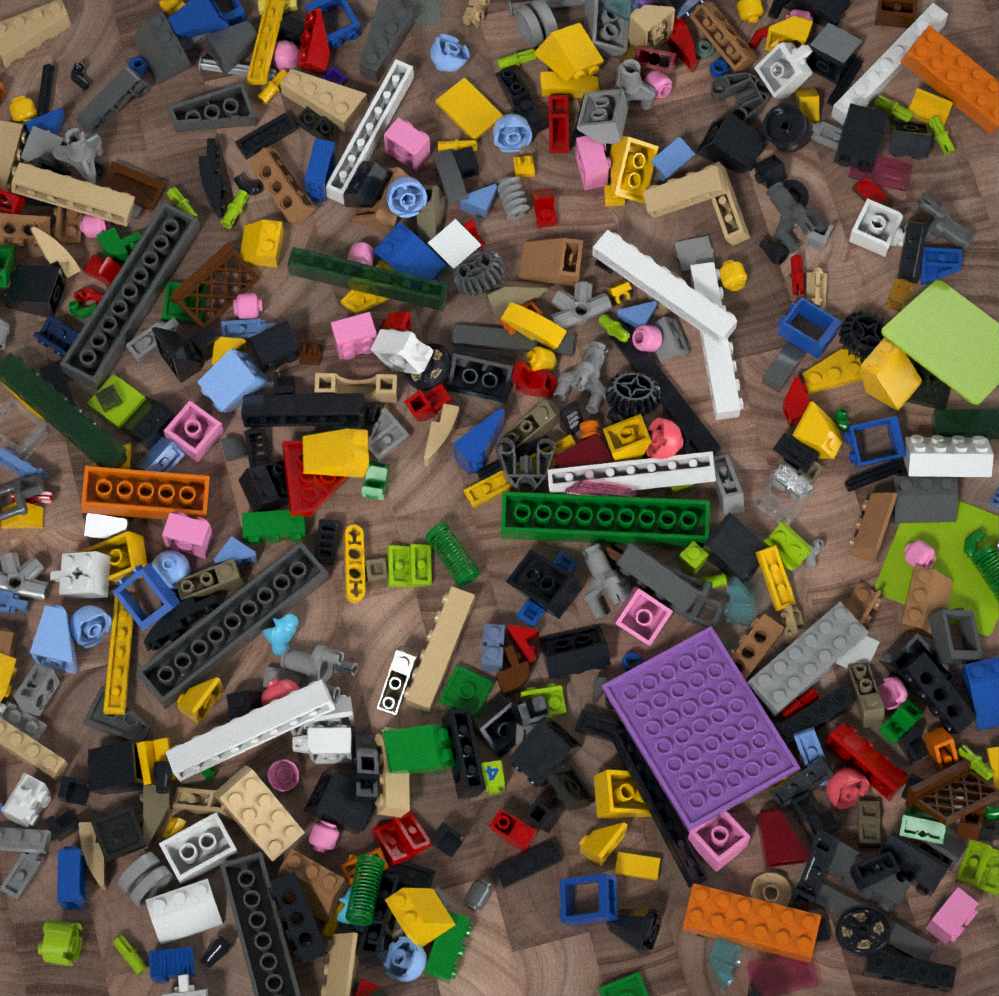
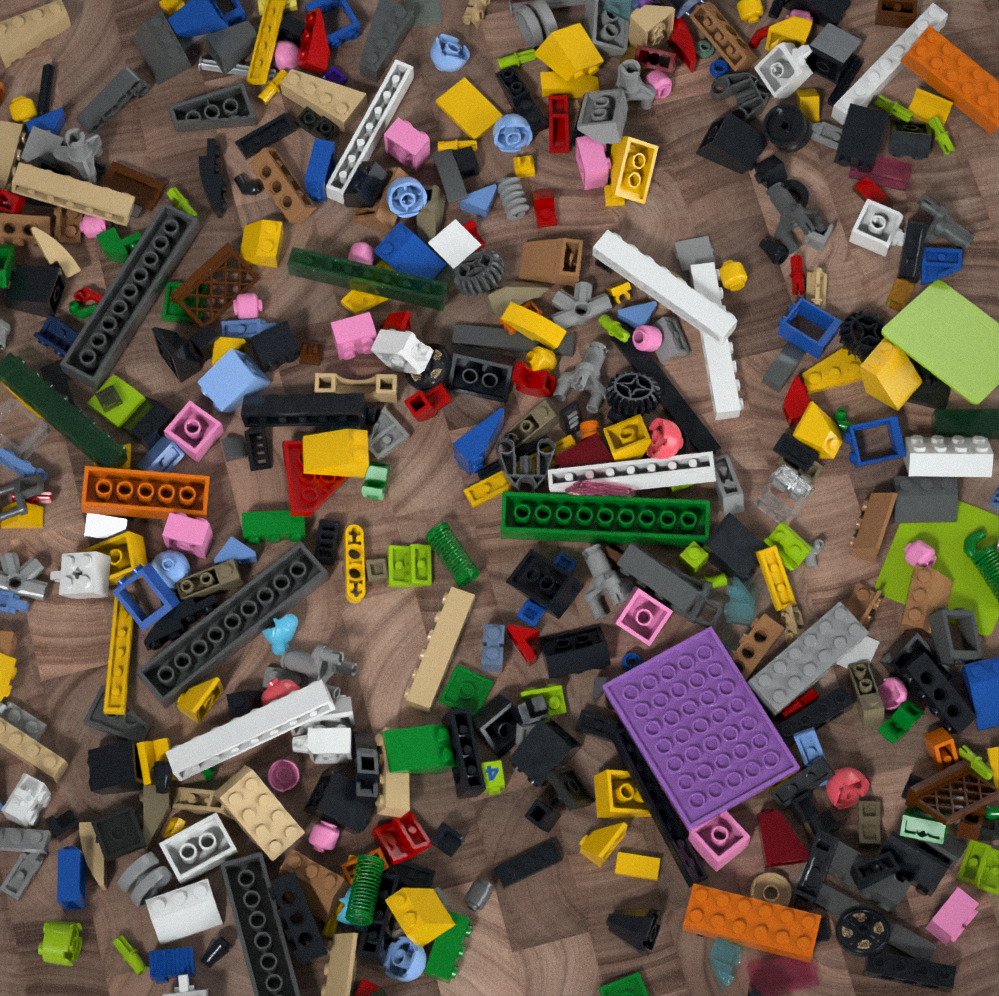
light grey brick [14,663,60,716] -> none
light blue slope [30,605,78,674] -> none
black panel [57,776,90,806] -> none
light blue cylinder [69,605,112,648] -> none
black arm [71,62,90,91] -> none
red slope [83,254,121,286] -> none
light grey hinge [125,318,180,362] -> none
blue plate [128,57,148,76] -> none
lime pin [220,190,249,229] -> none
black slope [238,460,289,512] -> none
black panel [273,371,295,395] -> none
slope [377,646,421,715] -> none
tan slope [424,404,460,467] -> none
red slope [489,809,537,853] -> none
reddish brown brick [496,645,529,697] -> none
blue window [559,873,618,926] -> none
tan brick [643,165,728,218] -> none
medium blue panel [651,137,695,183] -> none
tan brick [701,162,750,246] -> none
red slope [825,722,909,802] -> none
black axle [844,461,903,492] -> none
black panel [898,728,929,765] -> none

